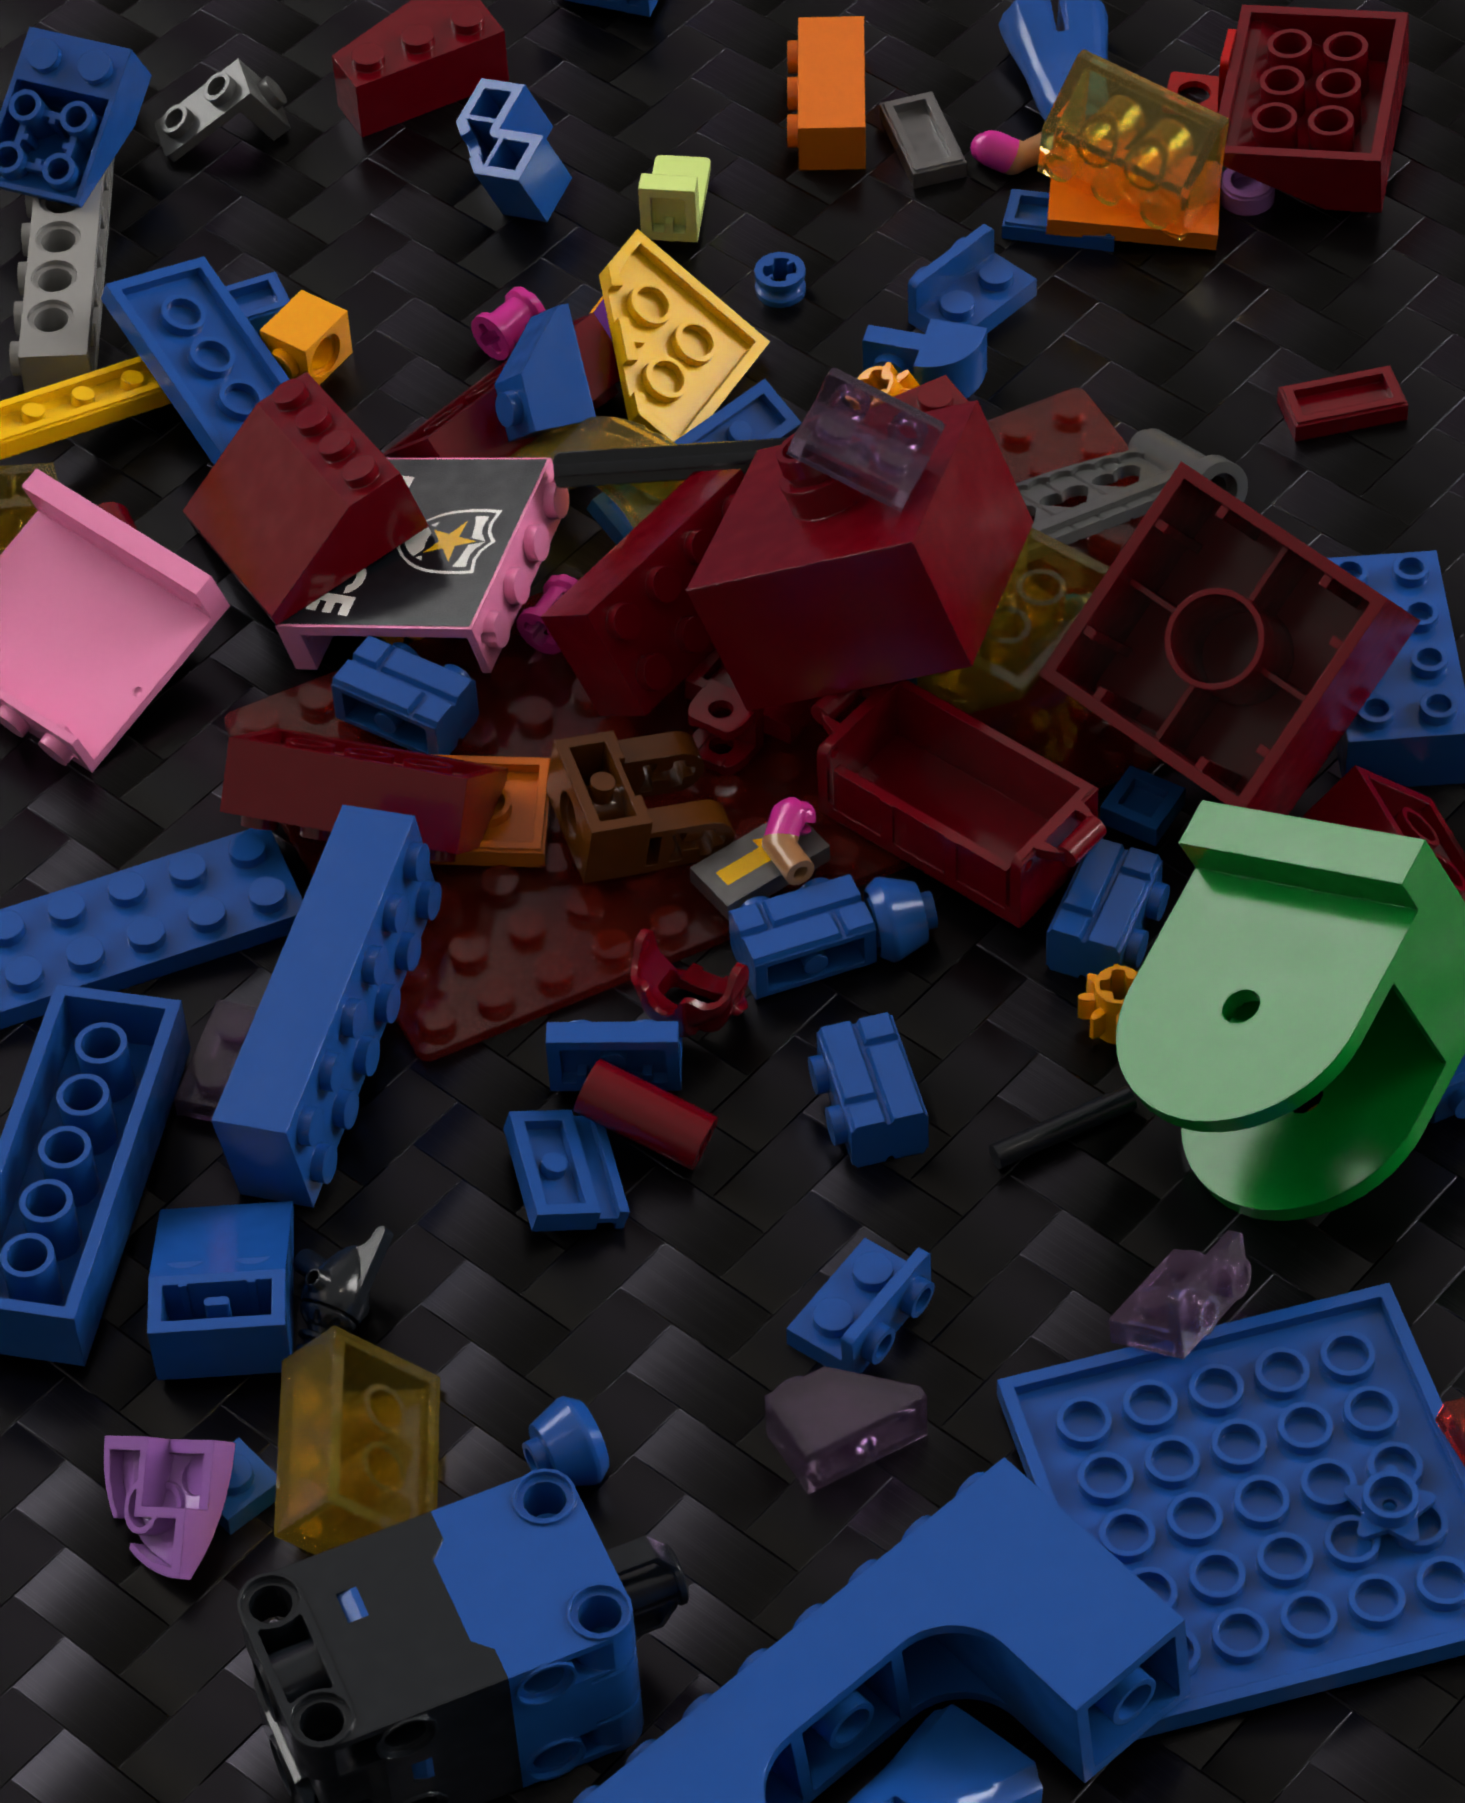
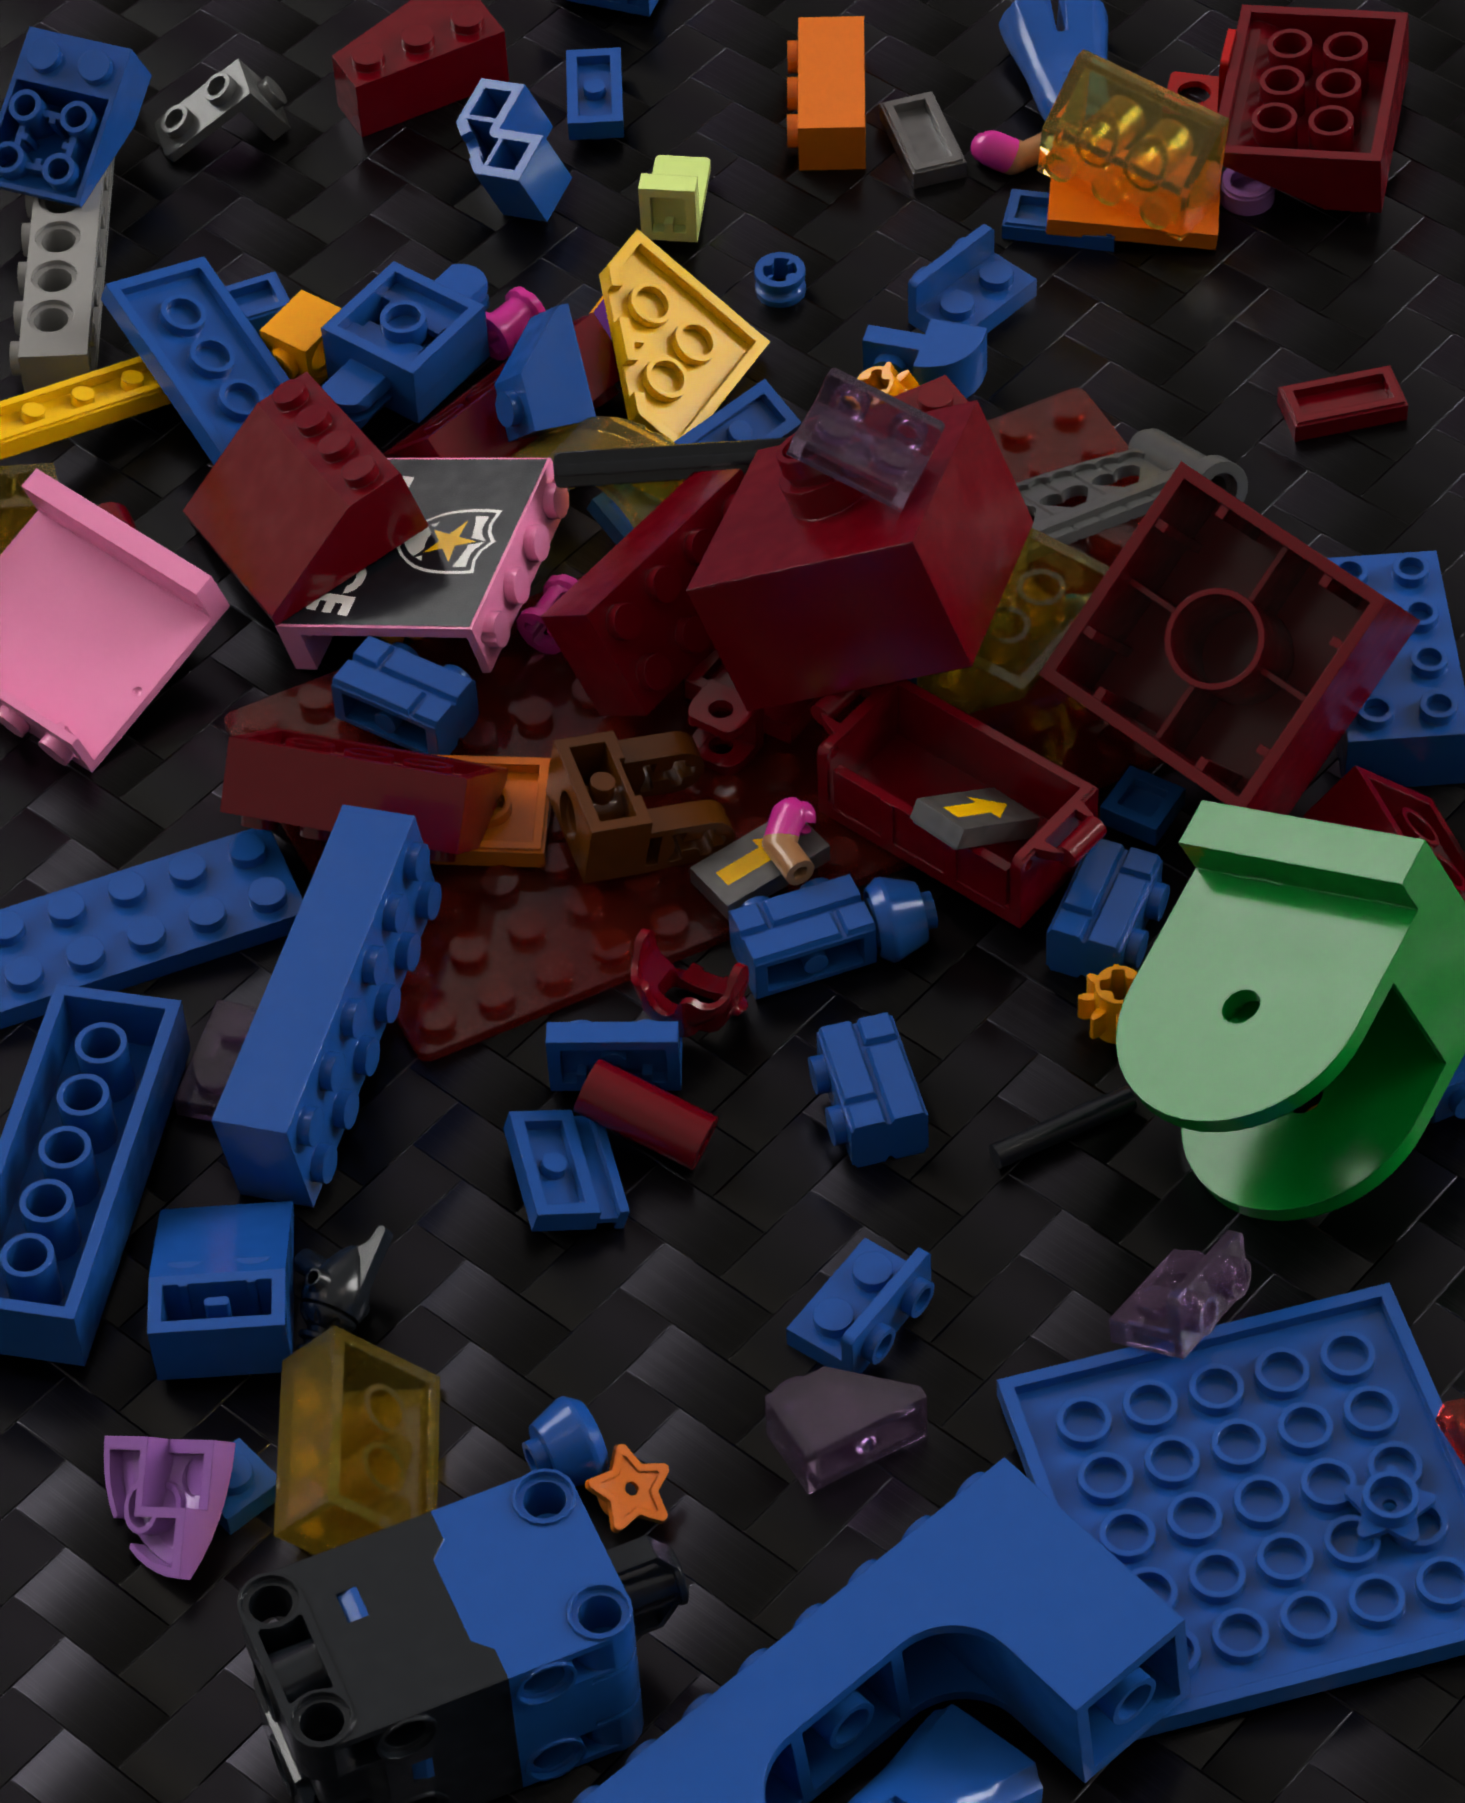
none -> blue brick [321,261,490,429]
none -> blue plate [566,47,624,140]
none -> orange plate [585,1444,669,1533]
none -> flat silver tile [910,787,1040,850]

